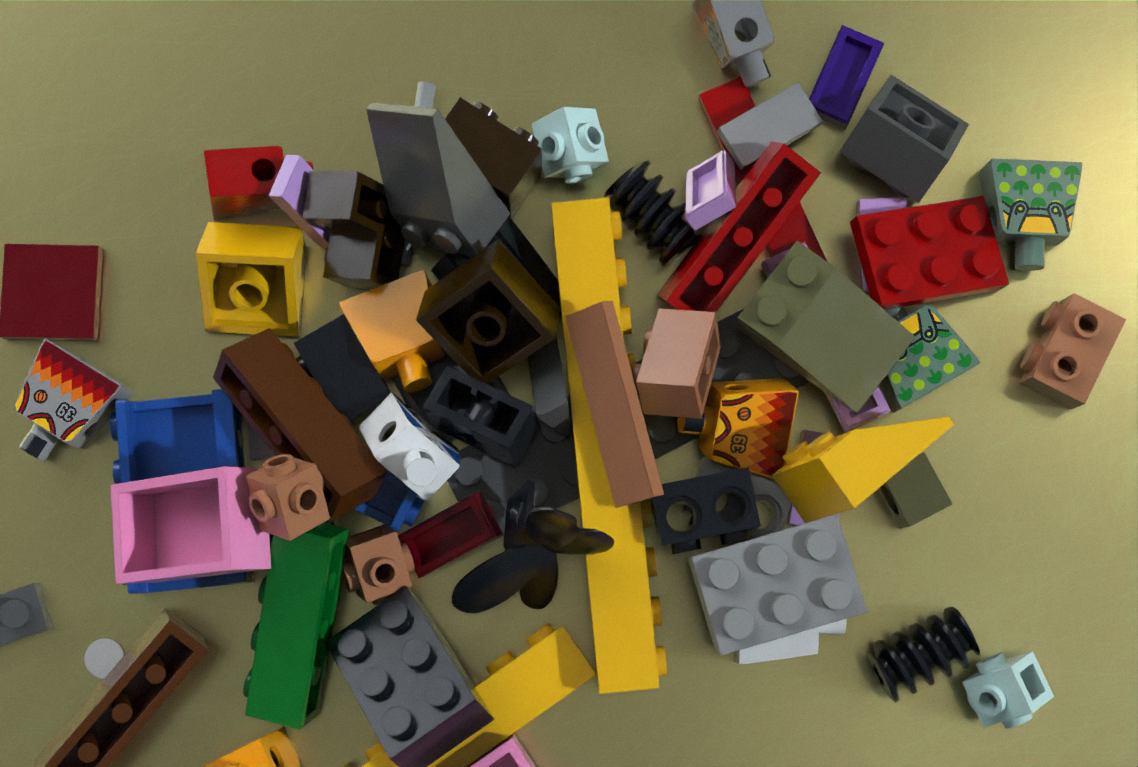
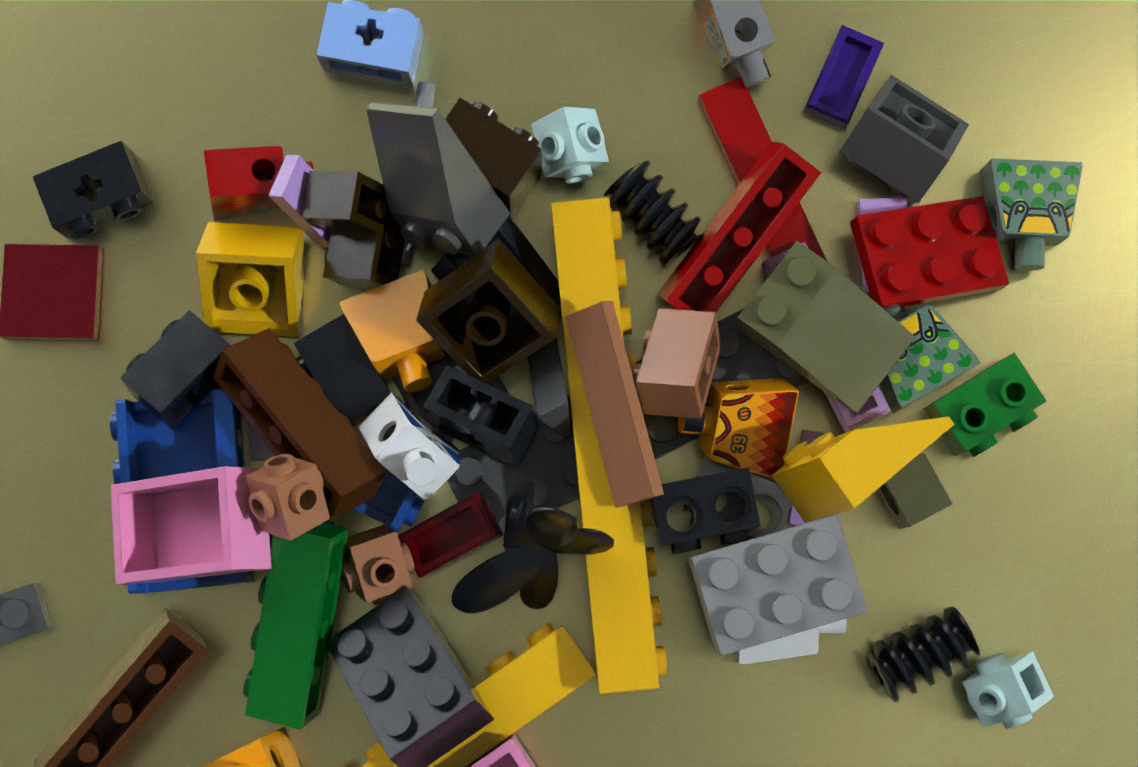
torso [14,338,134,462] -> none
white sticker [84,638,124,679] -> none
lavender tile [685,150,736,231] -> none
light grey tile [717,82,823,172] -> none
nougat brick [1020,293,1126,409] -> none
none -> black brick [32,141,153,239]
none -> black brick [120,310,231,430]
none -> light blue brick [316,0,424,86]
none -> green brick [924,352,1046,457]

